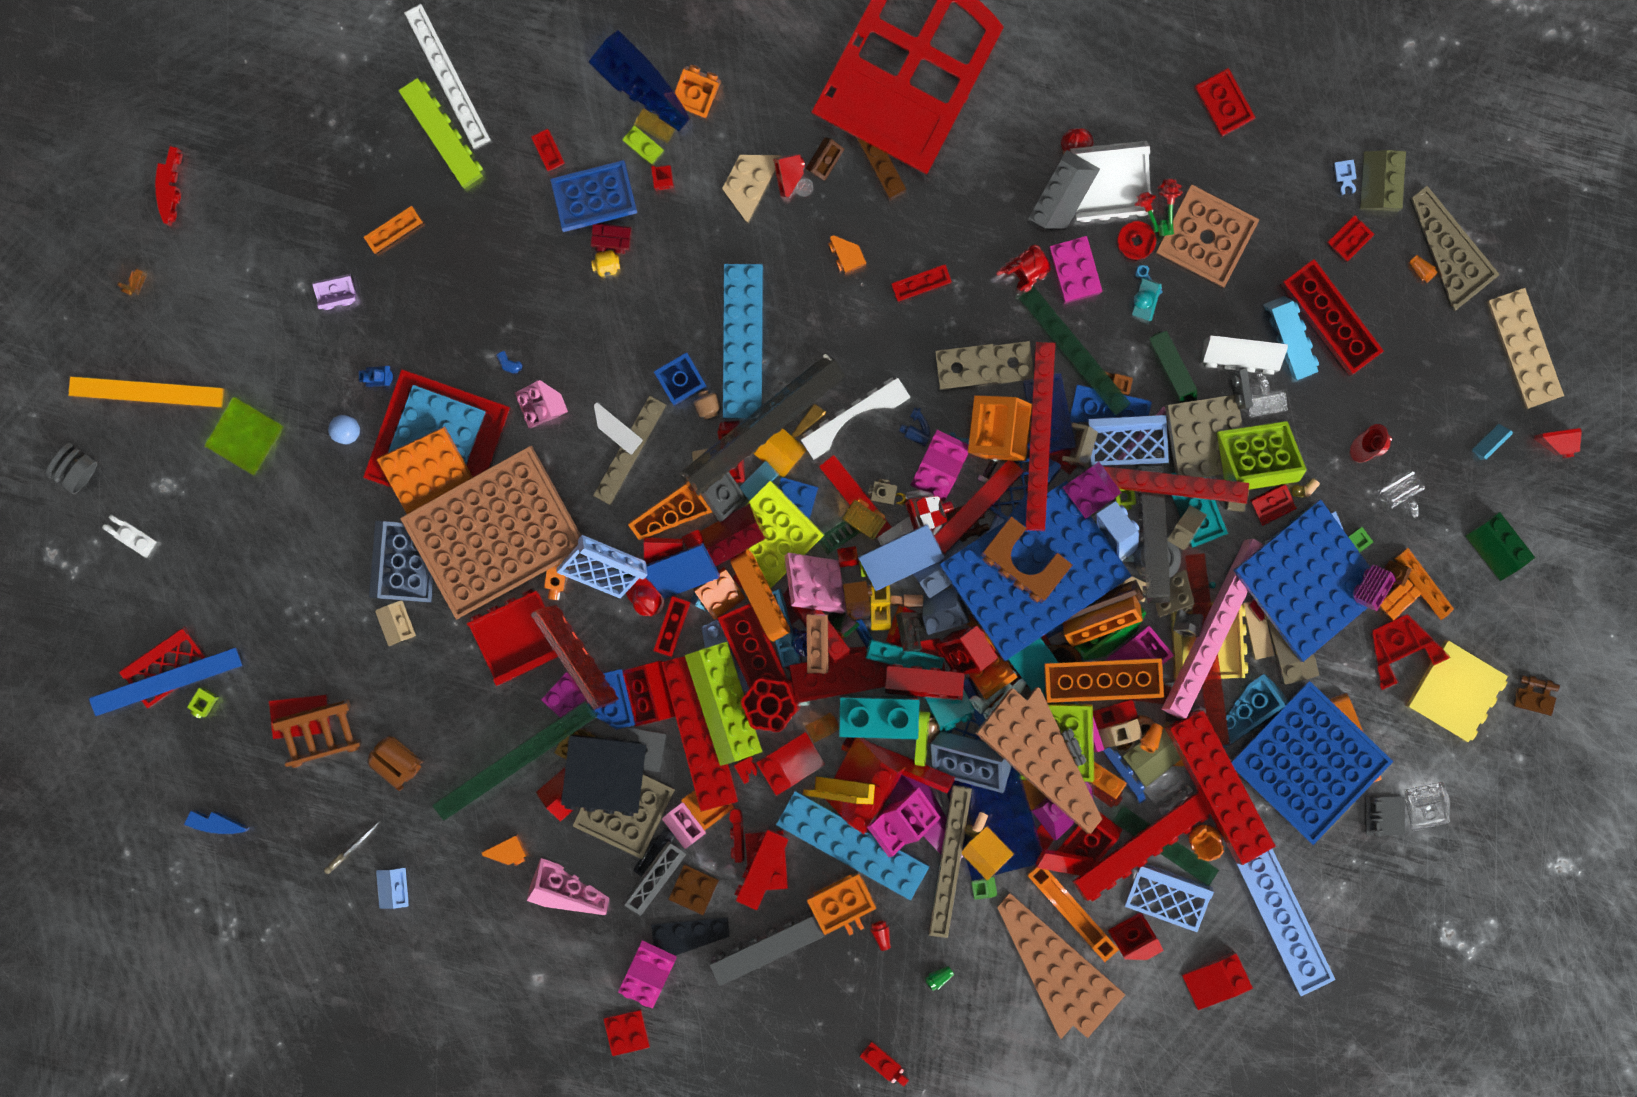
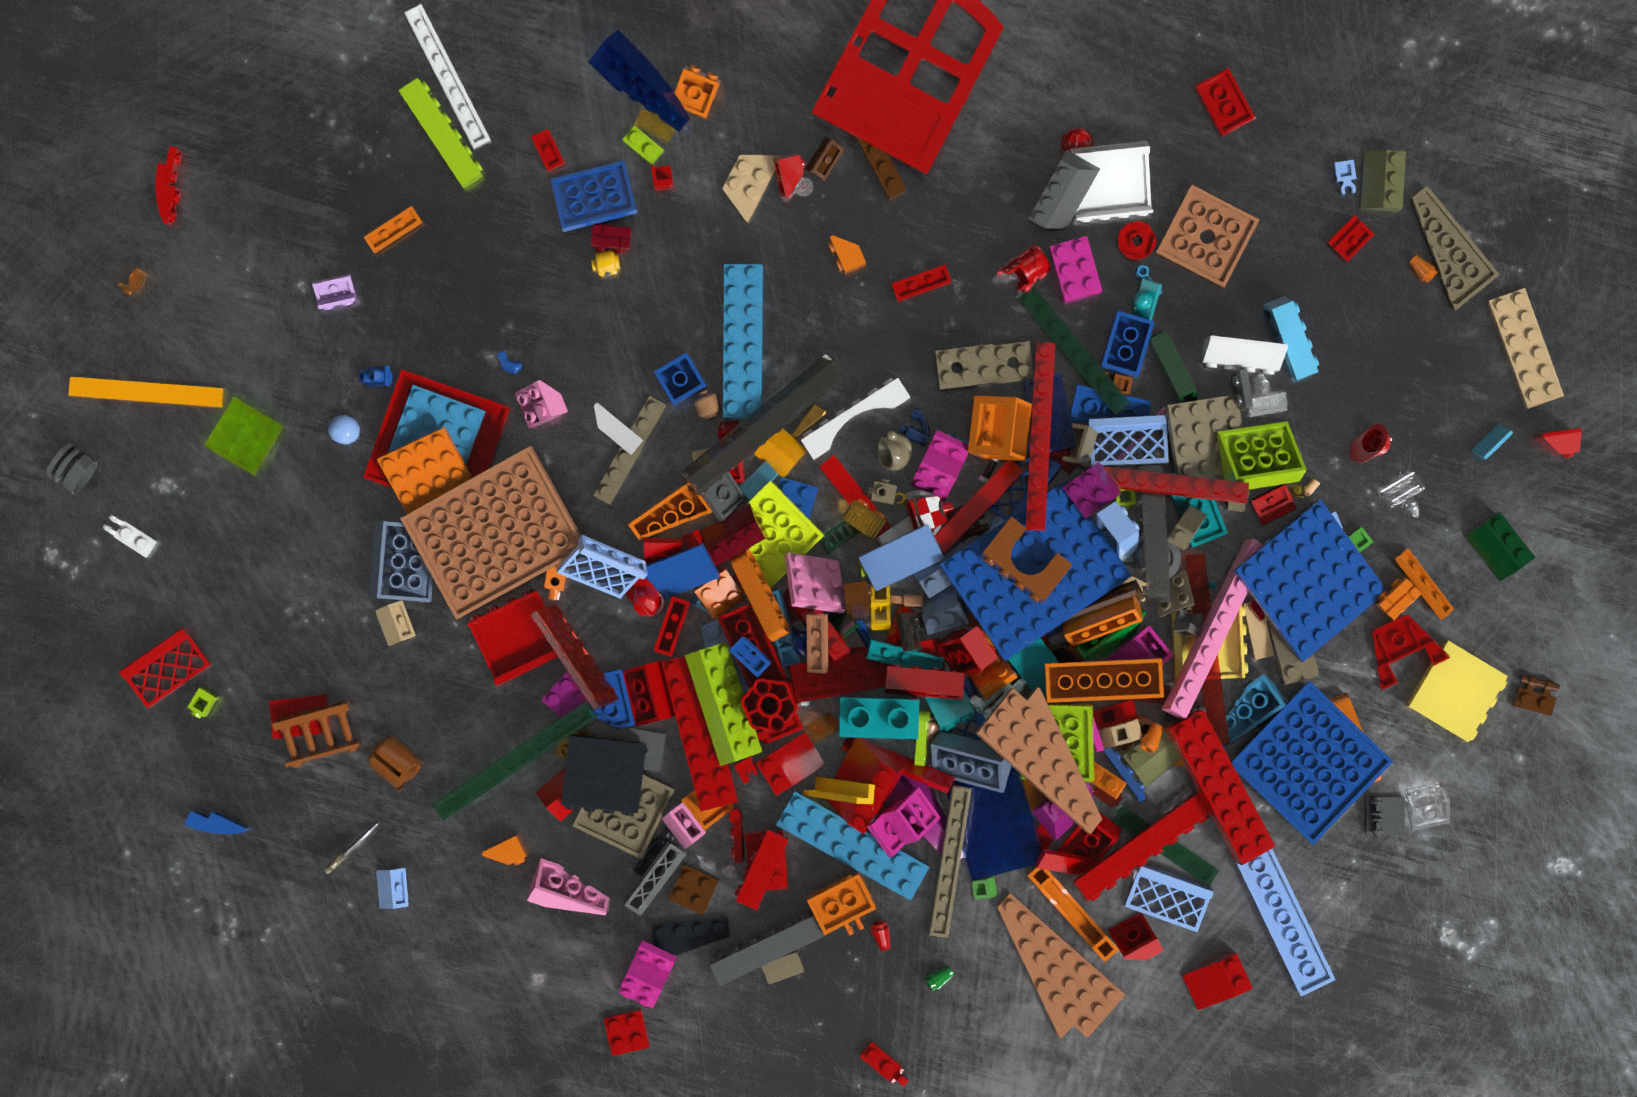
blue tile [89,647,243,716] -> none
red plate [837,546,859,568] -> none
light orange slope [962,826,1014,881] -> none
light nougat arm [965,812,988,837] -> none
dark grey axle [1062,729,1086,766] -> none
red plant [1135,179,1183,236] -> none
orange hair [1189,824,1224,861] -> none
red brick [1280,259,1384,376] -> none
magenta brick [1353,564,1395,611] -> none
reddish brown bracket [1384,560,1412,586] -> none
none -> blue window [729,636,772,678]
none -> red hinge [757,713,804,744]
none -> dark tan panel [761,950,804,984]
none -> dark tan piece [877,430,913,470]
none -> blue brick [1099,311,1155,378]

